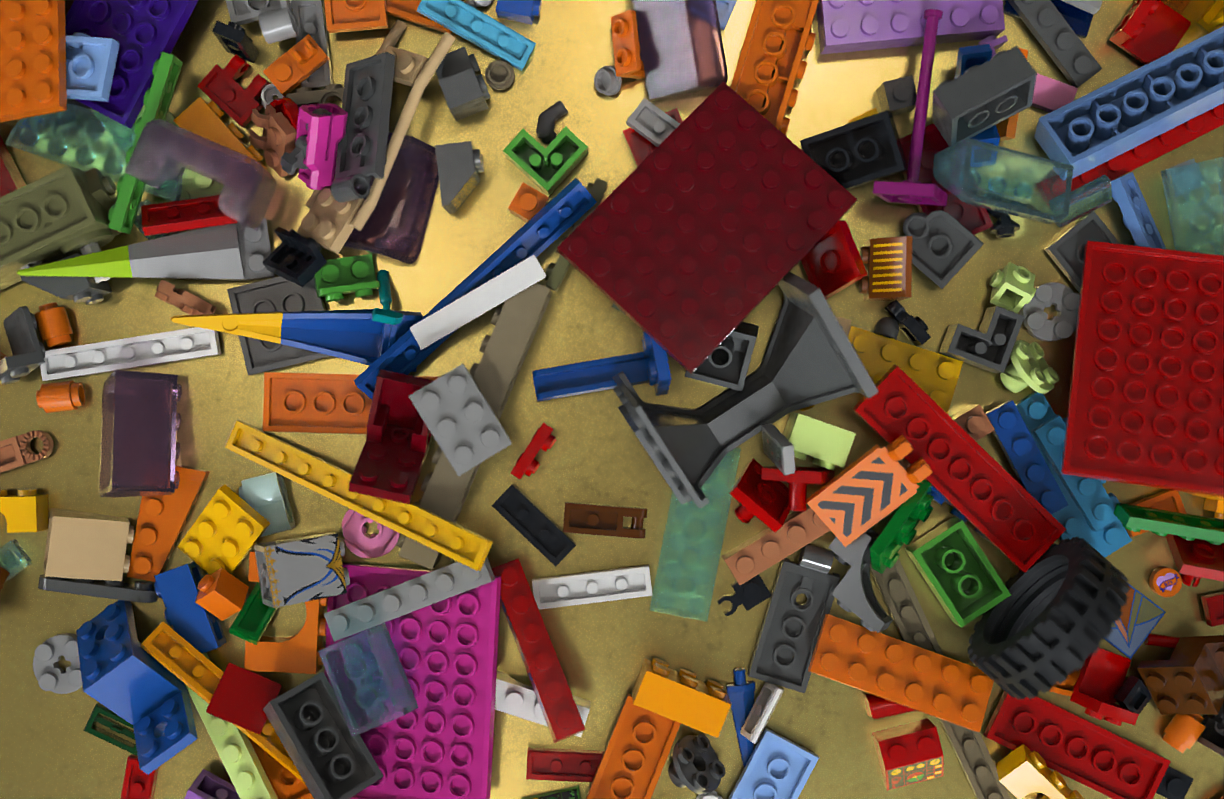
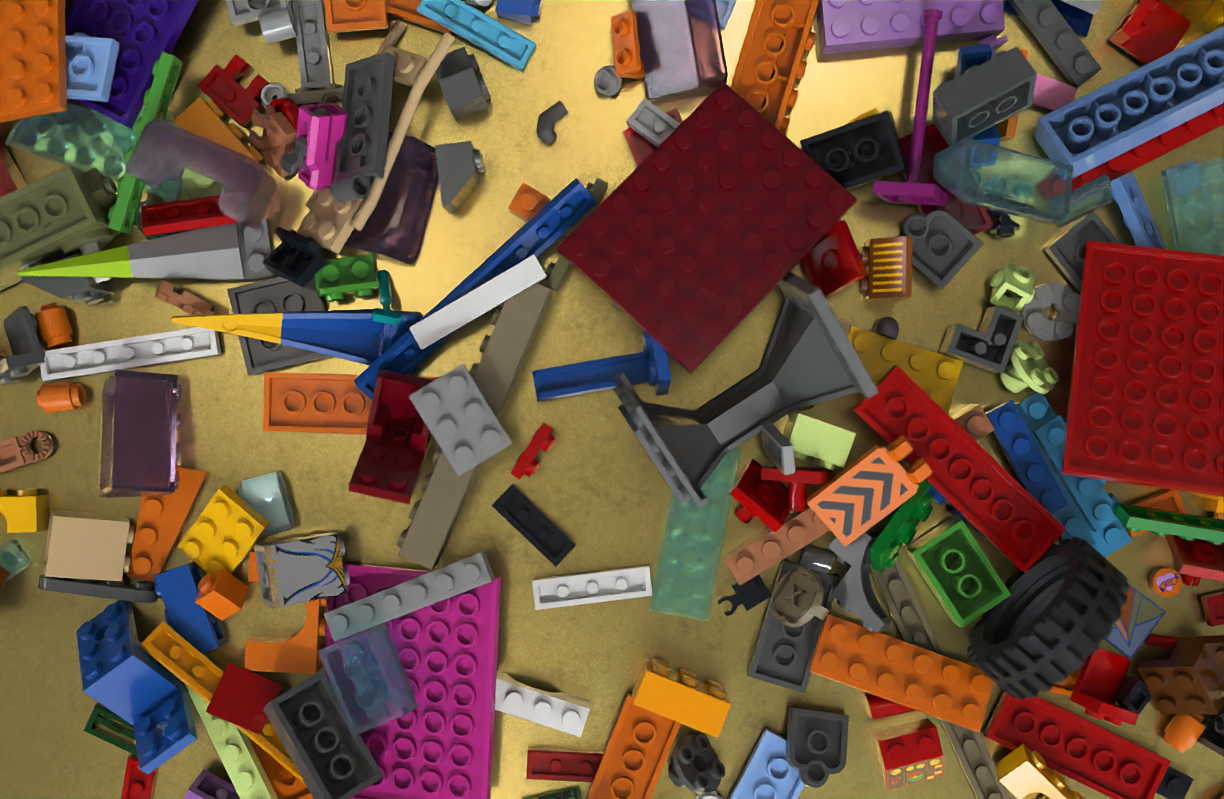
light grey plate [33,633,82,694] -> none
black plate [212,21,259,63] -> none
yellow plate [225,421,493,571] -> none
green tile [229,582,277,645] -> none
orange plate [263,34,330,97] -> none
bright pink plate [342,509,401,558] -> none
dark tan plate [485,60,515,90] -> none
red brick [491,558,585,743] -> none
bright green brick [503,126,588,196] -> none
reddish brown plate [563,502,647,538] -> none
dark grey slope [685,322,759,391] -> none
blue bar [726,668,756,768] -> none
white slope [740,682,784,744] -> none
black brick [876,75,917,116] -> none
black plate [884,300,931,346] -> none
none -> dark tan tile [771,567,830,627]
none -> dark grey plate [786,707,849,788]

